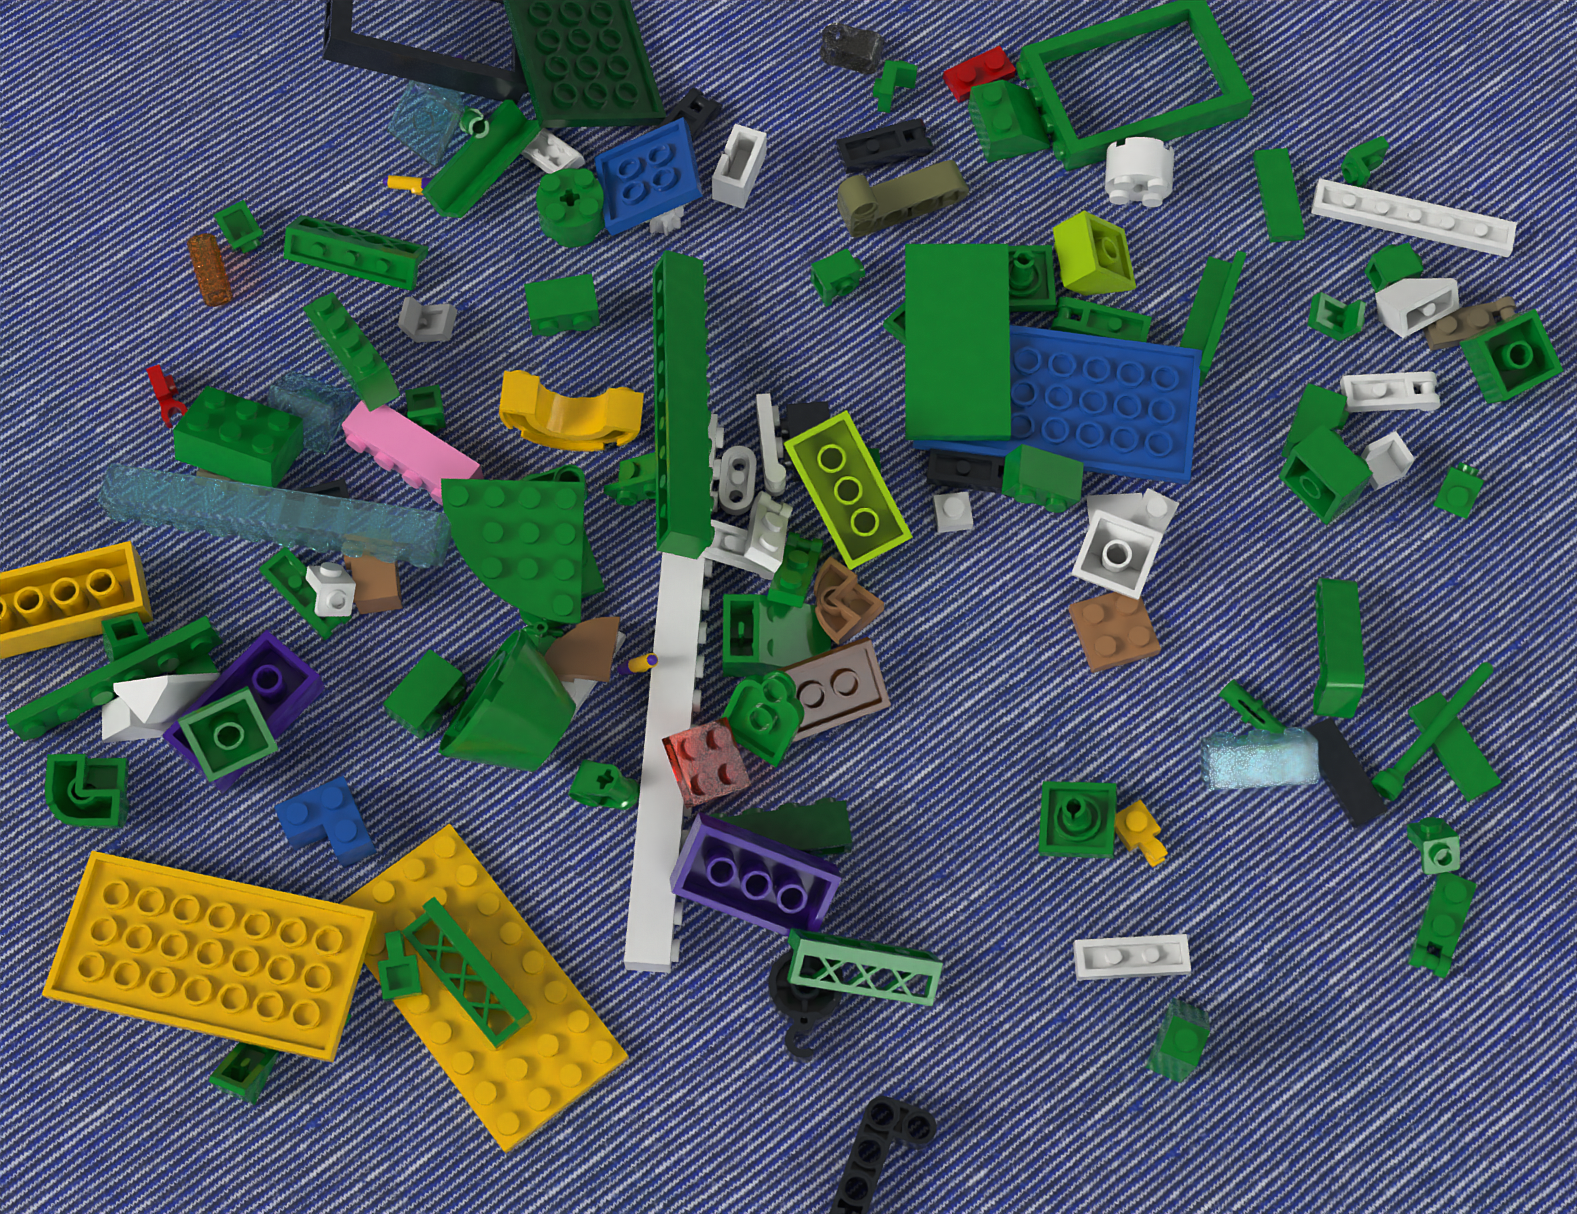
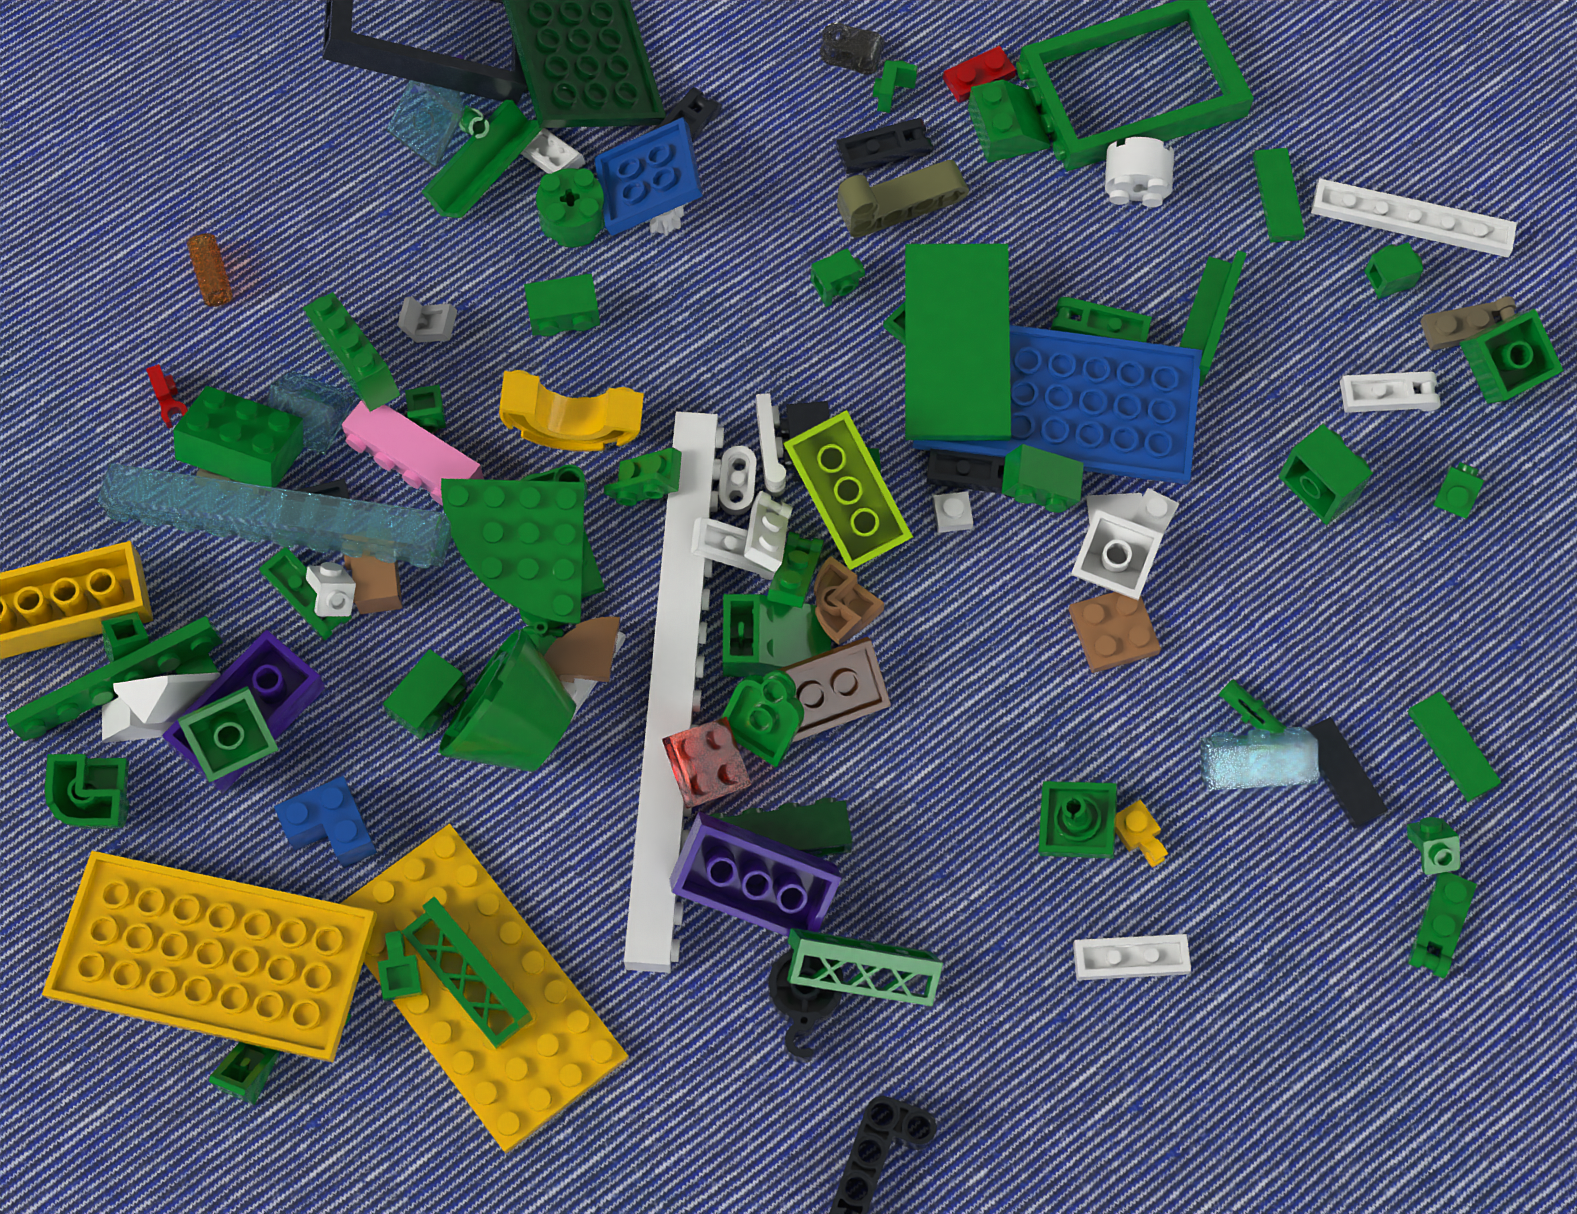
green bracket [213,200,264,254] -> none
green fence [283,215,428,291] -> none
yellow piece [382,175,433,195] -> none
green piece [568,760,640,810] -> none
piece [617,653,658,675] -> none
green brick [652,250,715,560] -> none
white piece [712,124,767,209] -> none
green plate [1008,245,1056,312] -> none
lime slope [1052,210,1136,296] -> none
green slope [1145,998,1210,1083] -> none
green slope [1280,383,1349,458] -> none
green bracket [1307,292,1366,341] -> none
green beam [1313,577,1365,719] -> none
green bracket [1341,135,1389,188] -> none
white panel [1360,431,1414,491] -> none
green piece [1371,662,1494,801] -> none
white slope [1375,278,1460,338] -> none

